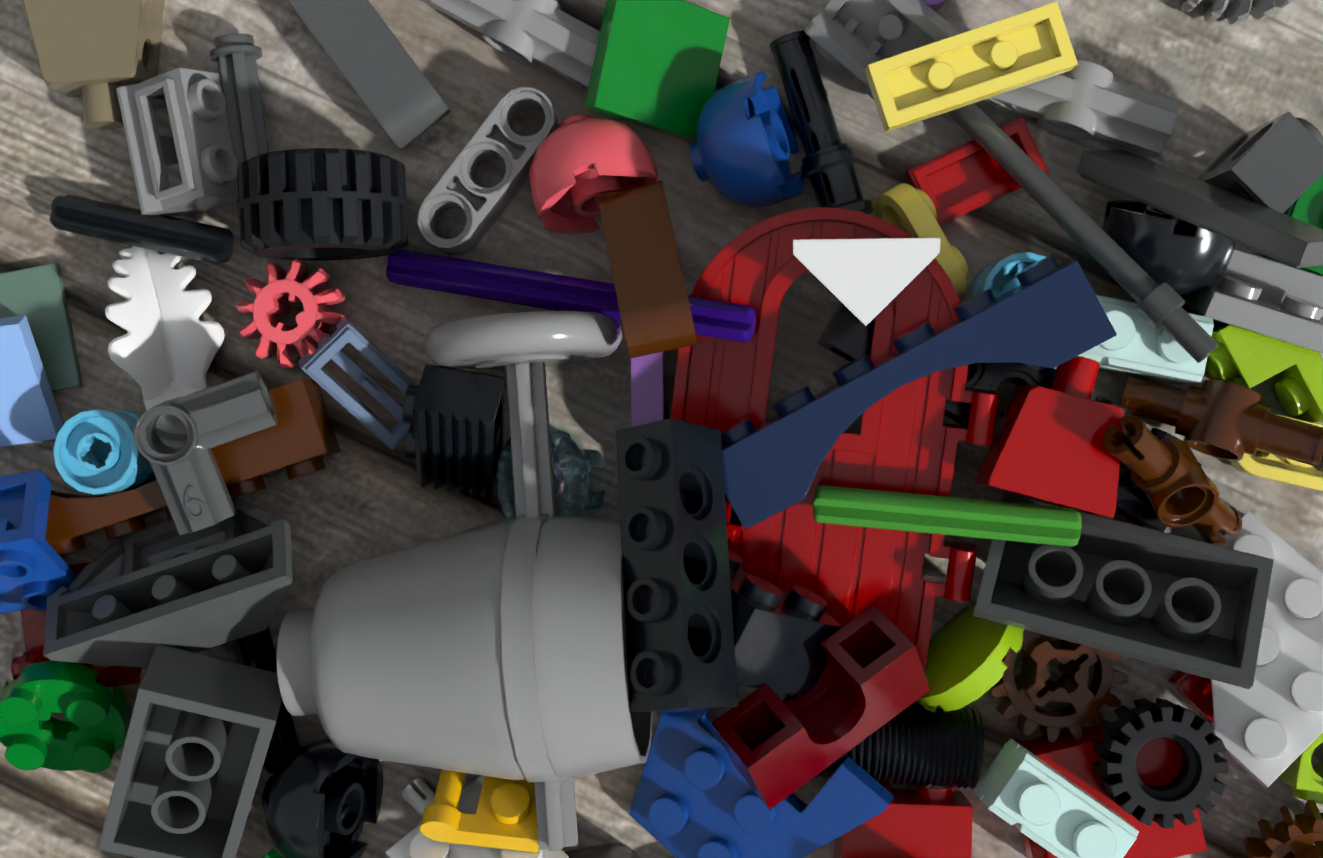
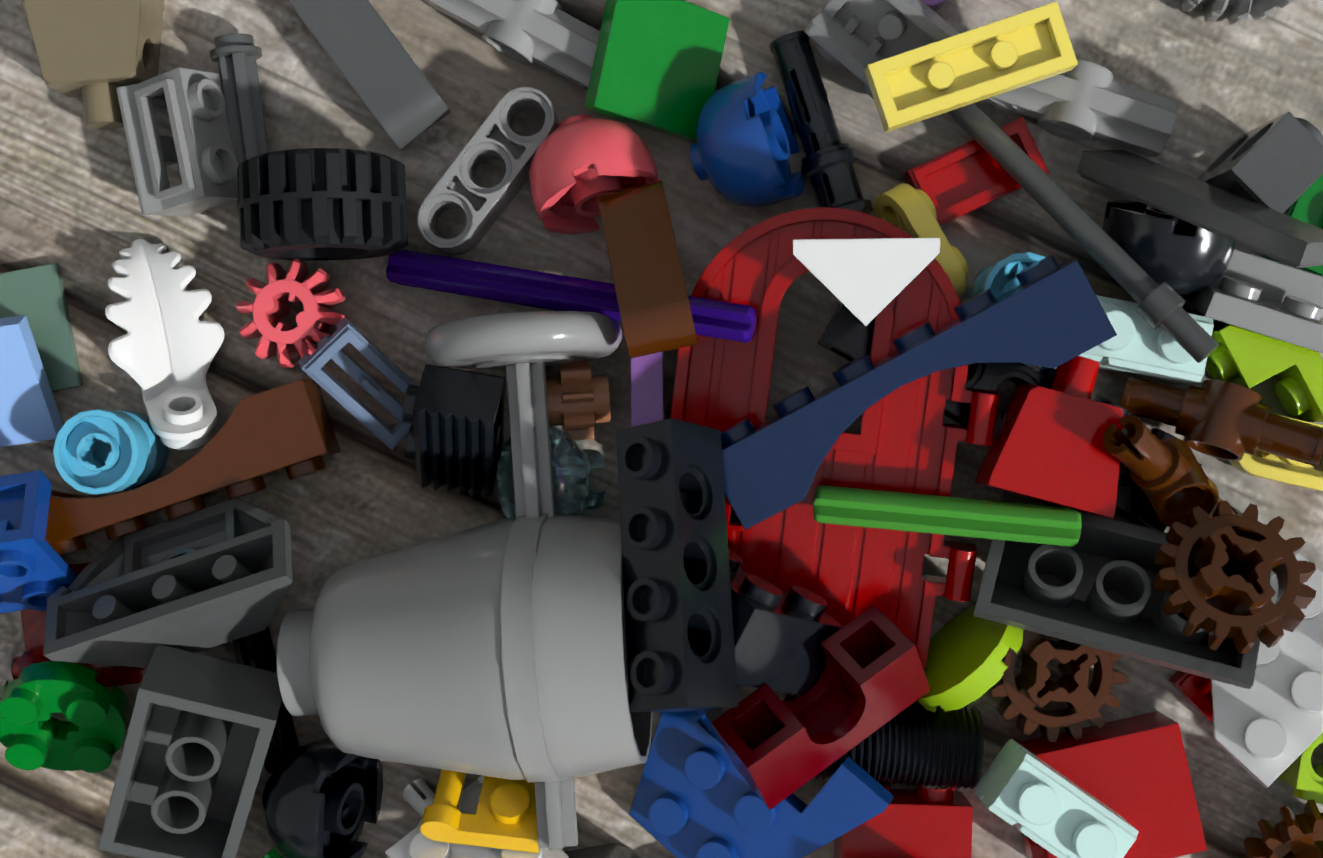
black axle [50,195,234,264] -> none
dark grey piece [134,370,278,535] -> none
black tyre [1093,698,1229,828] -> none
none -> nougat gear [546,361,611,441]
none -> reddish brown gear [1153,500,1316,654]

